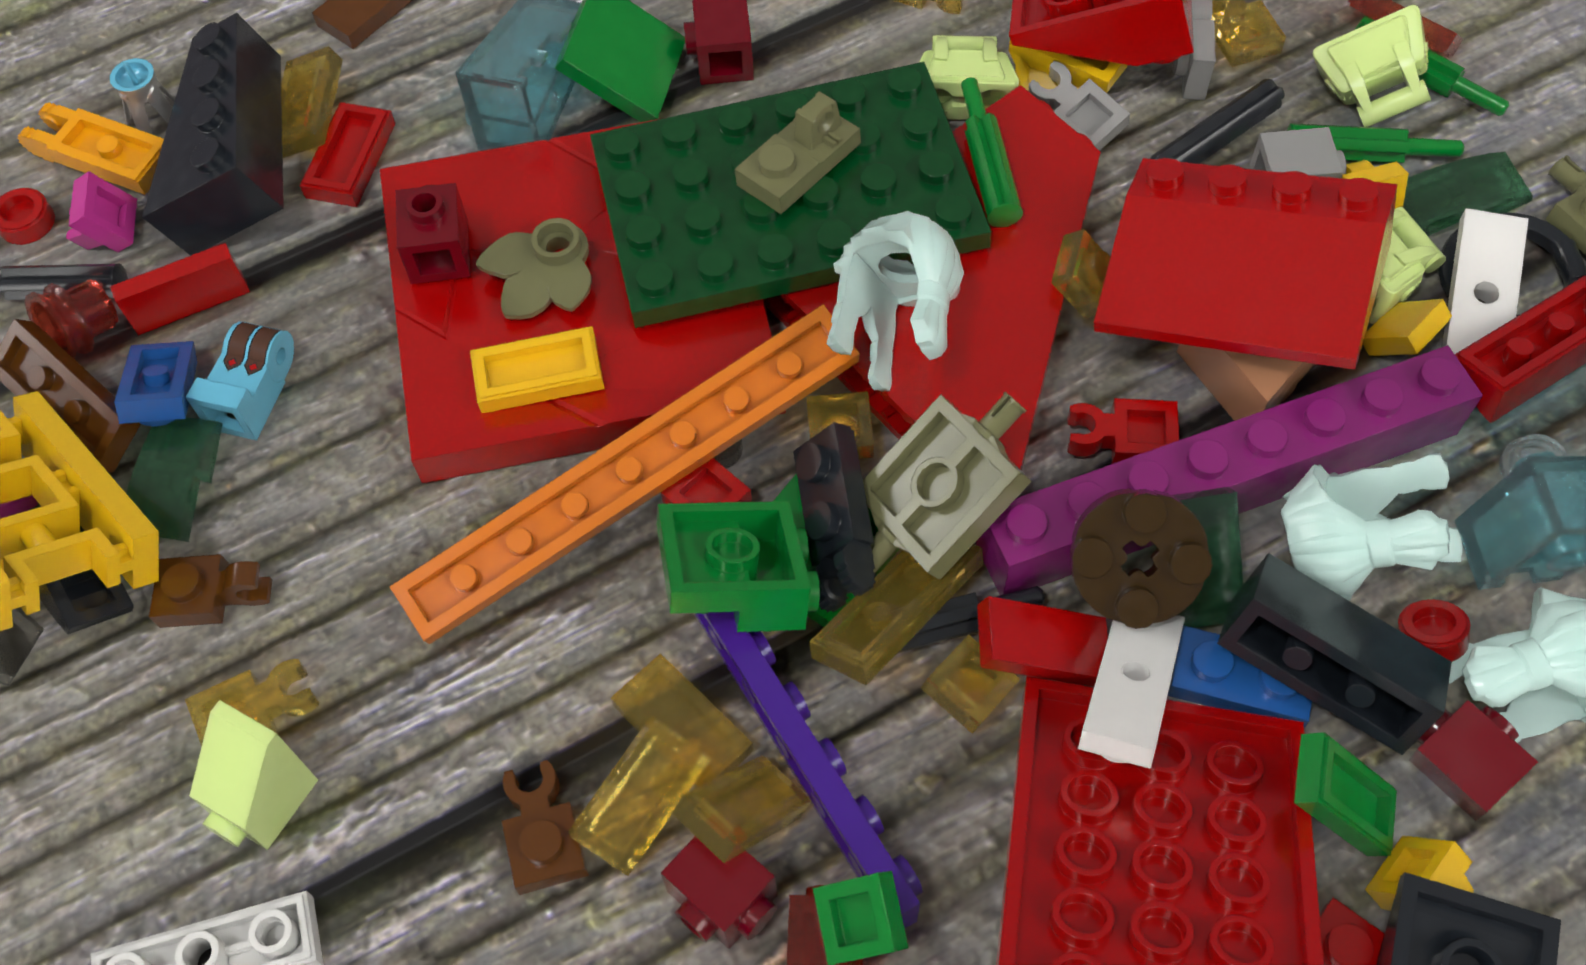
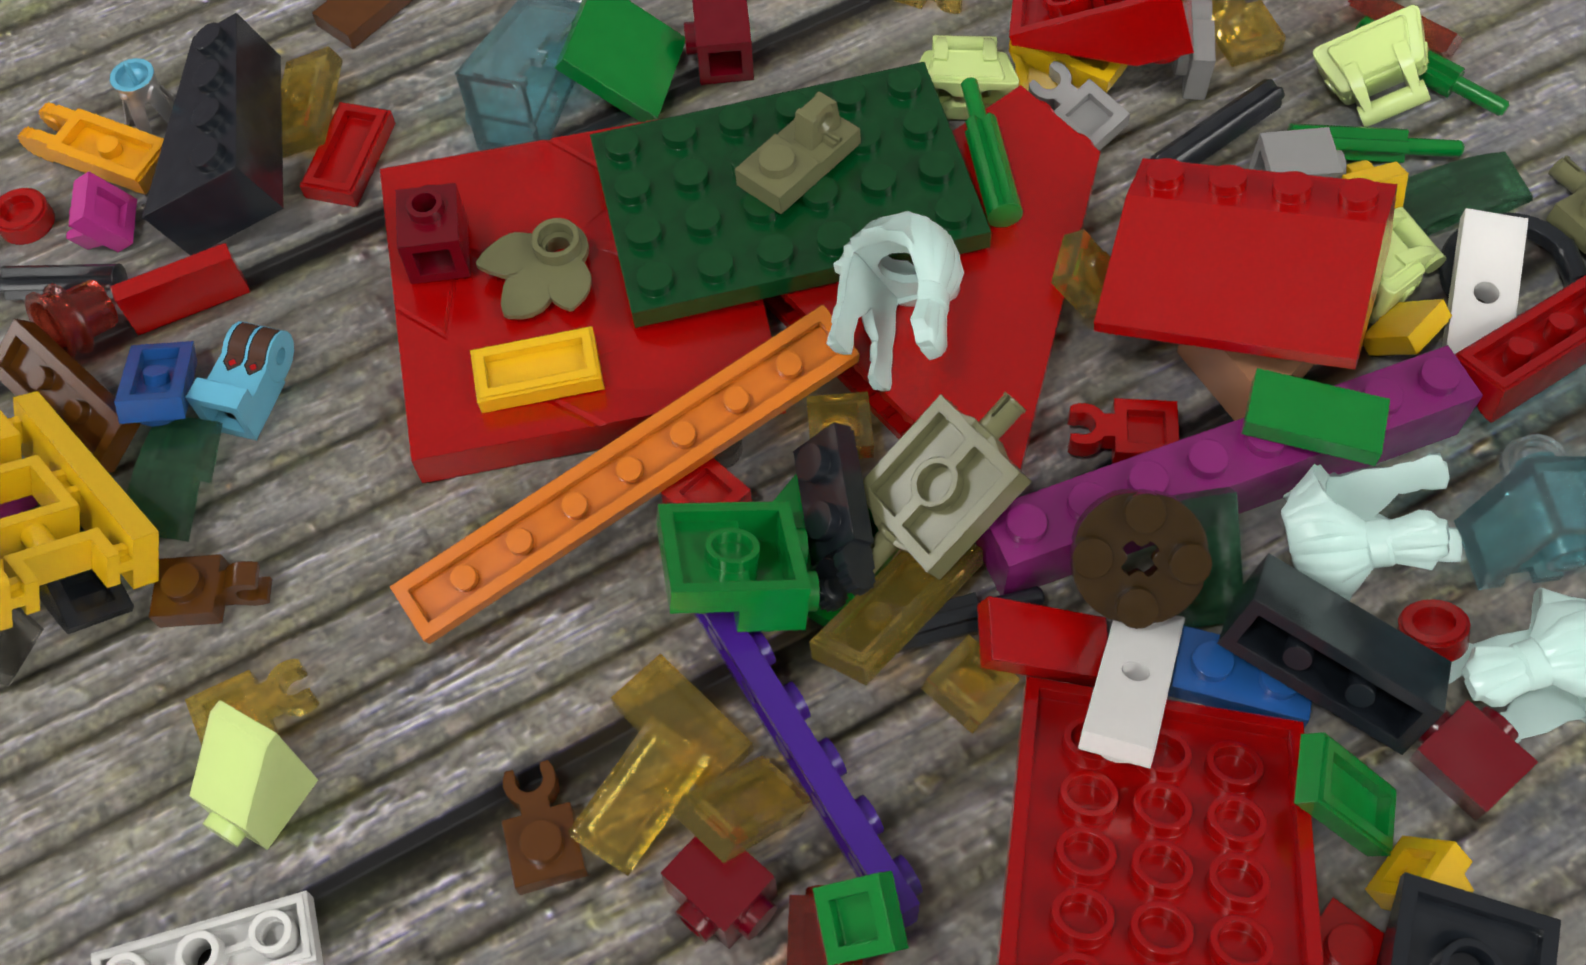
none -> green tile [1241,368,1390,466]

